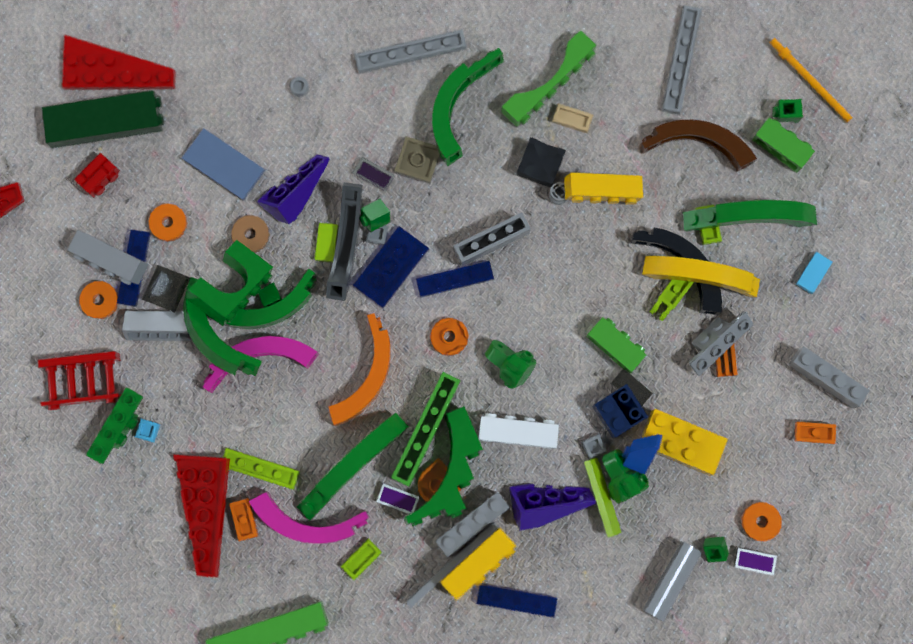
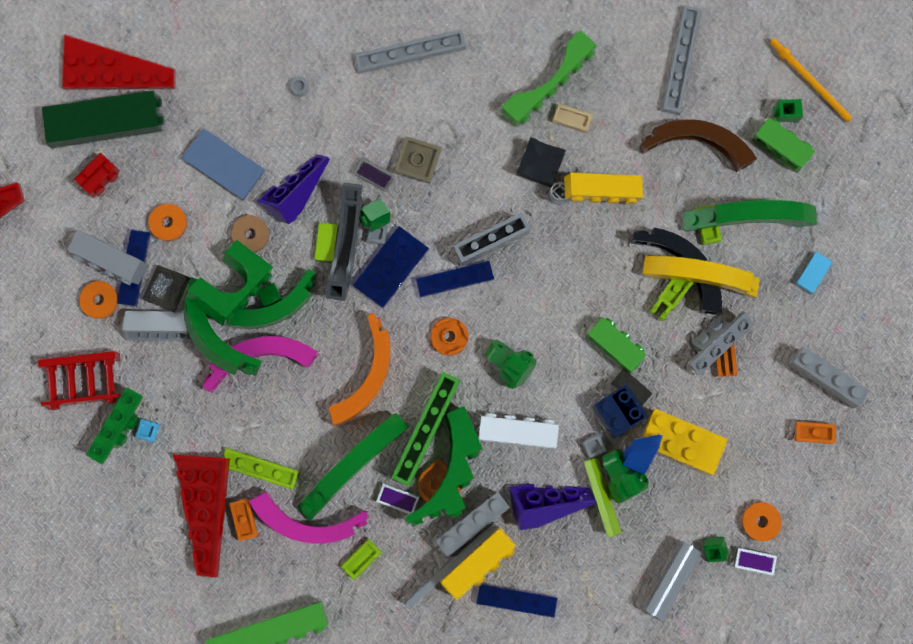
green arch [432,48,504,167] -> none

